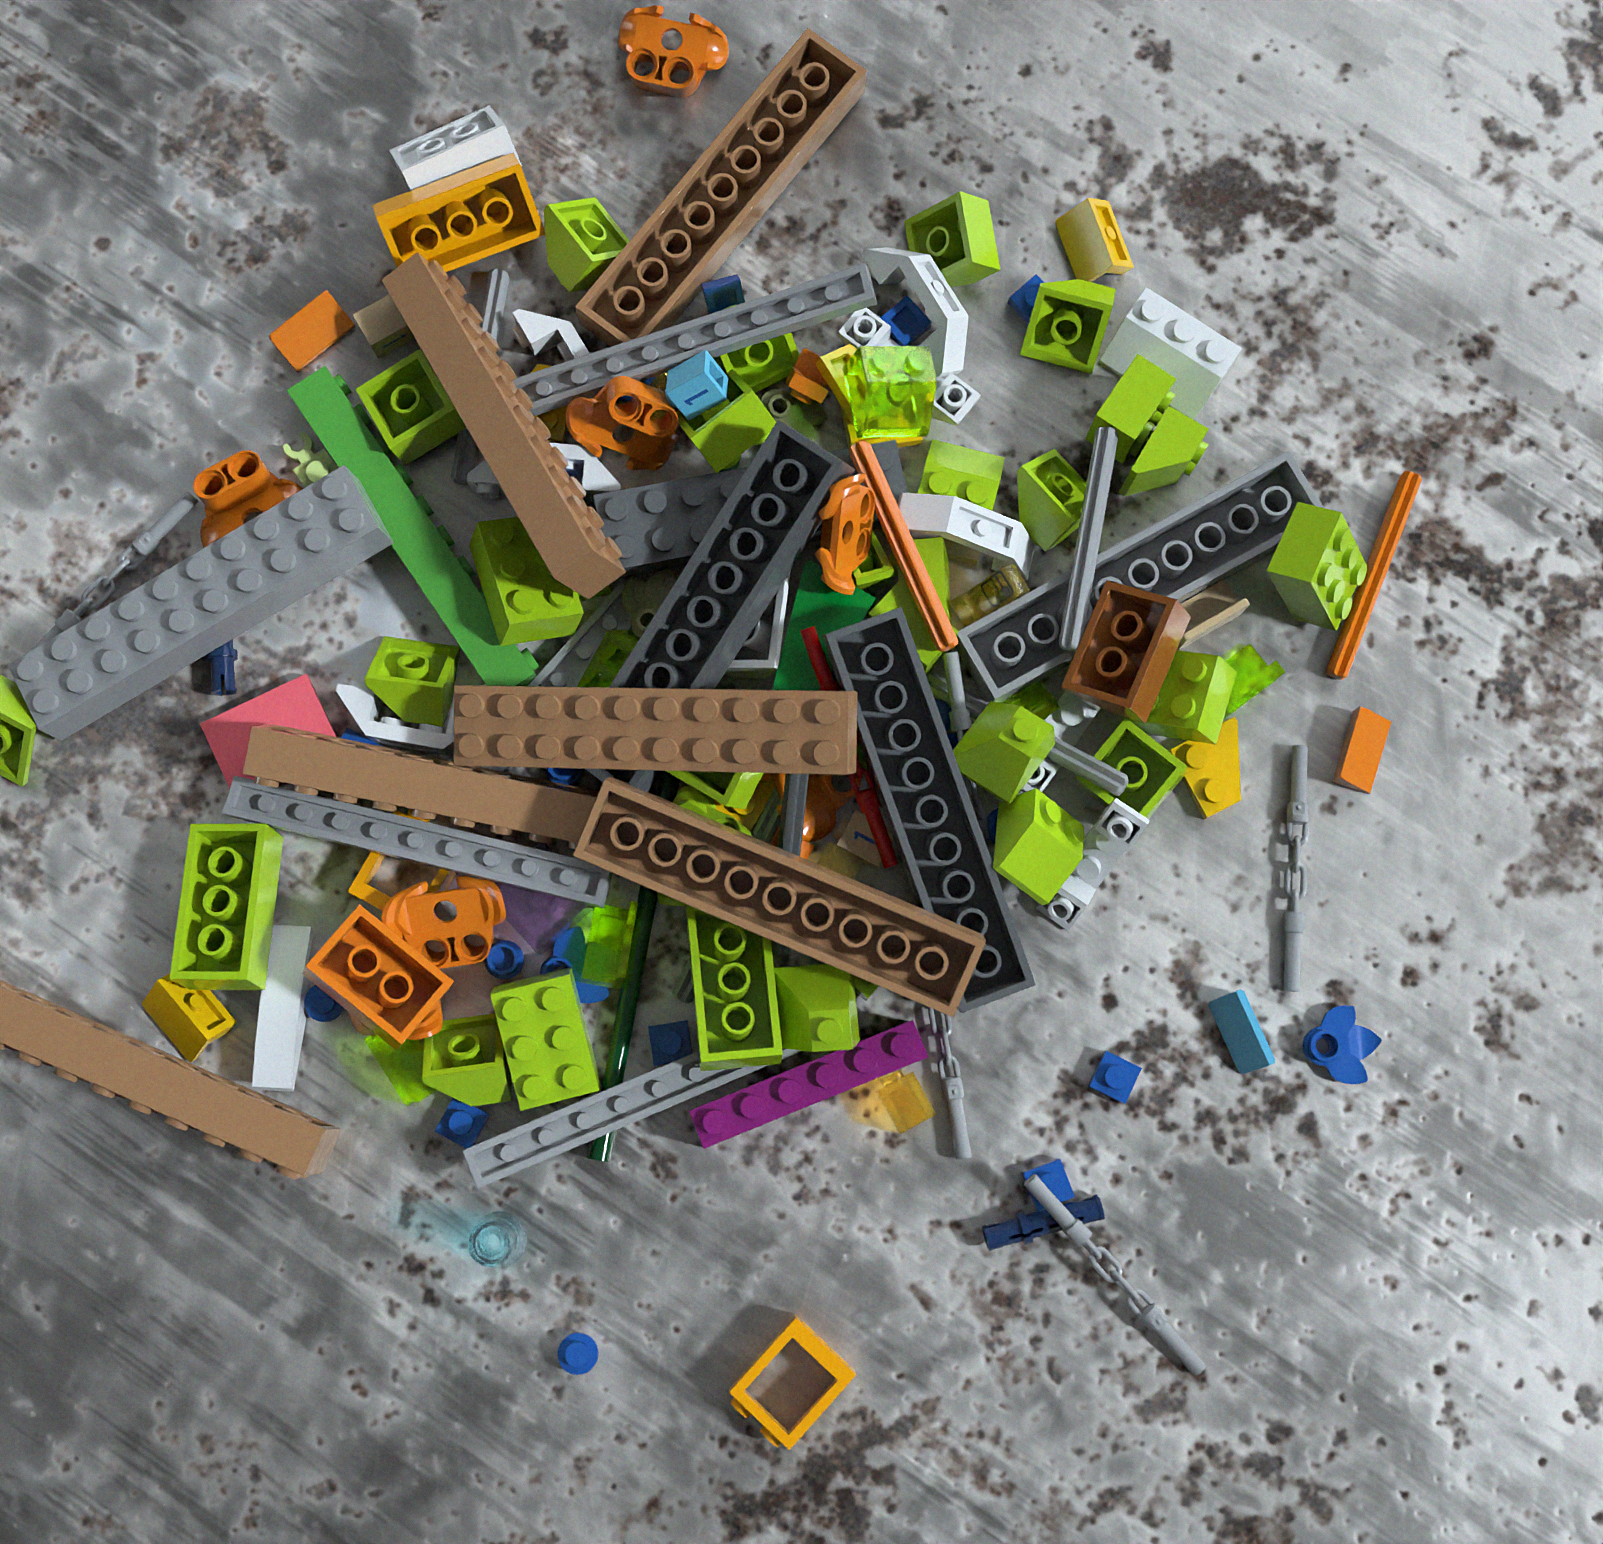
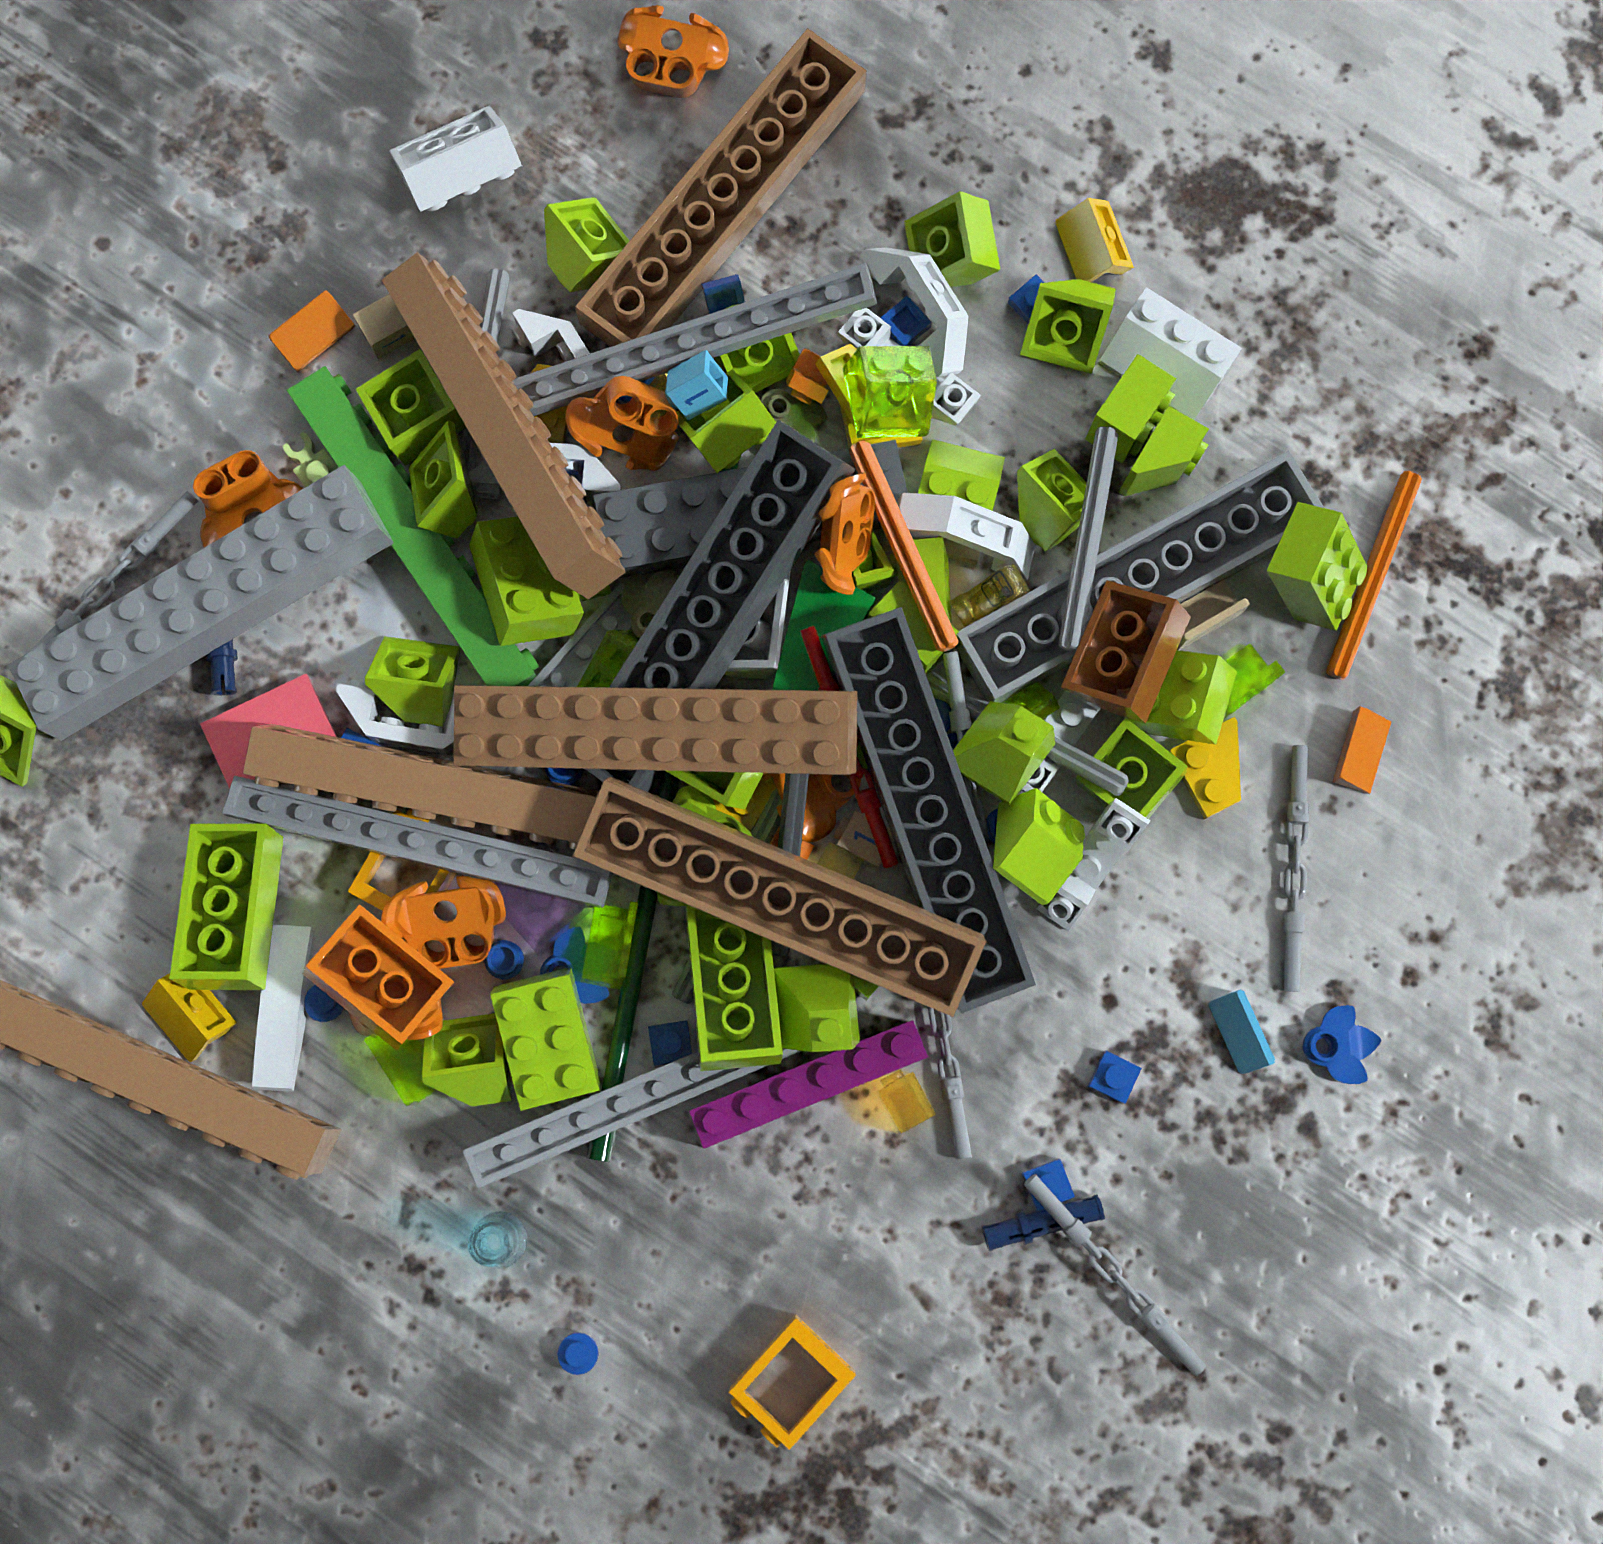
light orange brick [372,152,545,272] -> none
blue plate [434,1098,491,1149] -> none
none -> lime slope [409,421,478,538]

